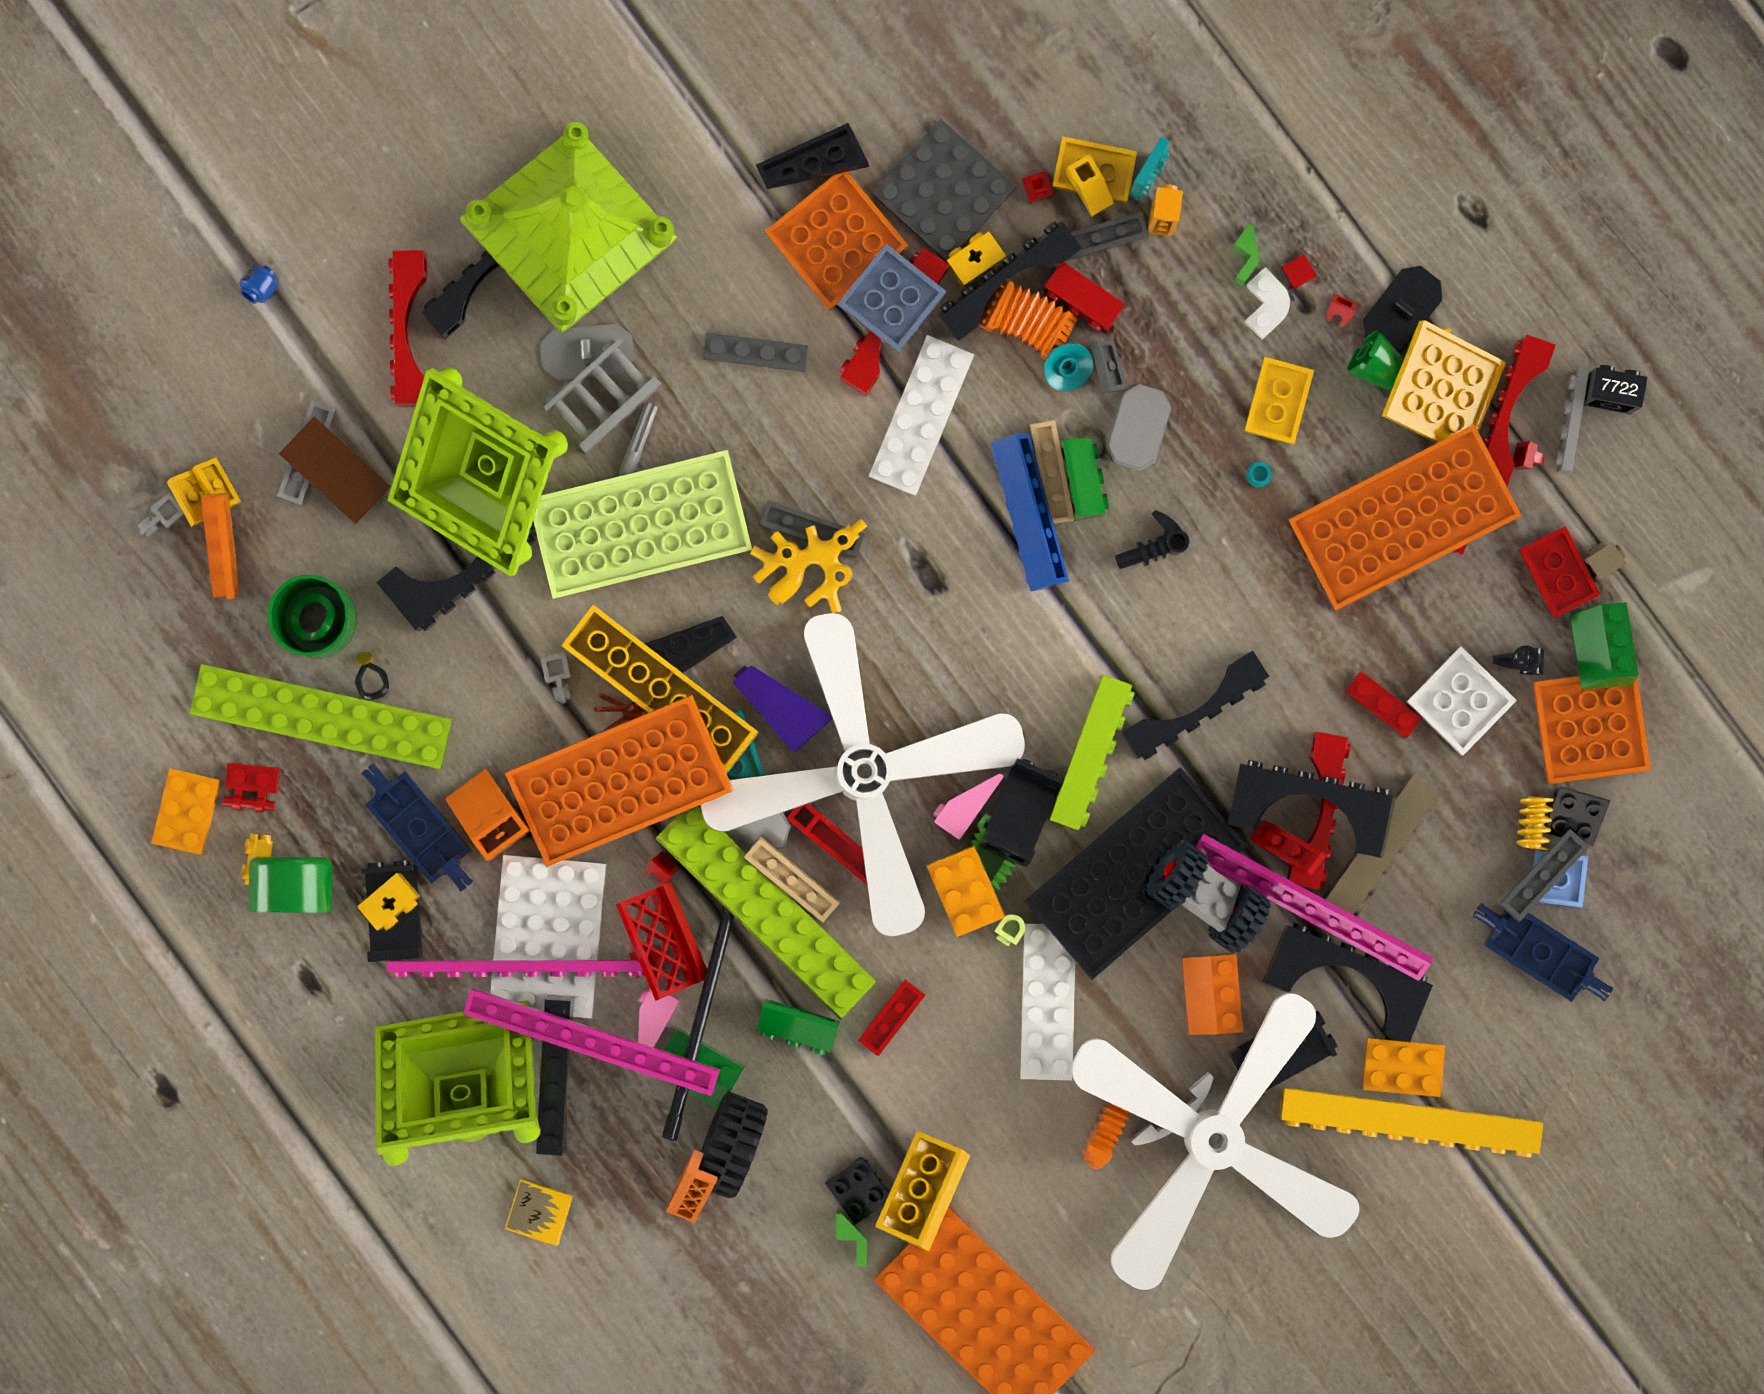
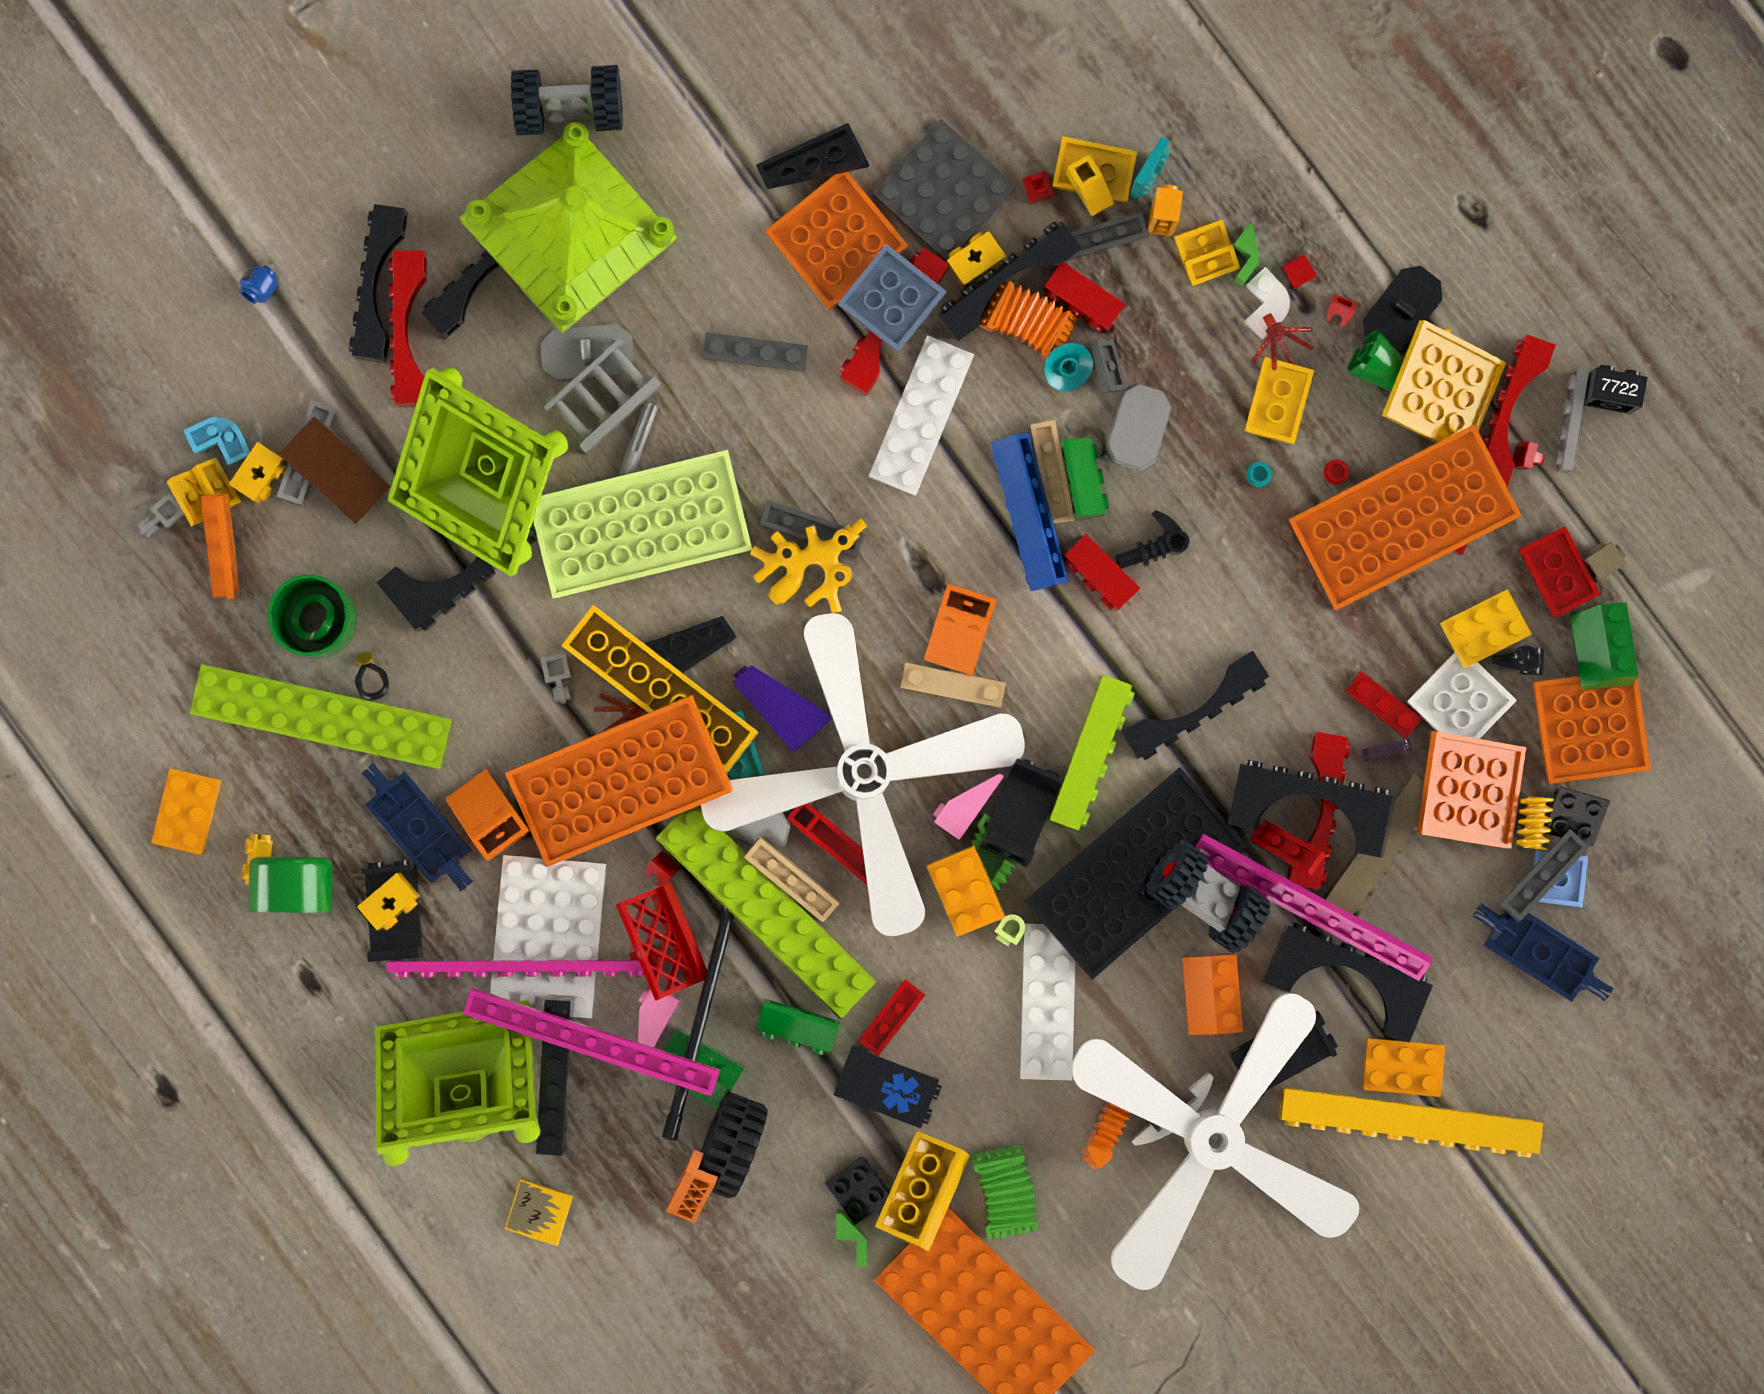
red plate [223,763,281,813] -> none
none -> medium azure plate [183,417,251,466]
none -> yellow brick [229,442,287,504]
none -> black arch [349,204,408,363]
none -> black plate [511,65,623,136]
none -> black panel [833,1045,942,1129]
none -> tan plate [900,663,1006,708]
none -> orange slope [924,584,997,676]
none -> bright green piece [971,1144,1039,1241]
none -> red brick [1063,534,1141,612]
none -> yellow slope [1173,219,1240,286]
none -> clear red plant [1251,313,1313,371]
none -> red plate [1323,459,1349,485]
none -> clear purple beam [1362,739,1412,762]
none -> plate [1416,731,1526,849]
none -> yellow plate [1440,589,1532,669]

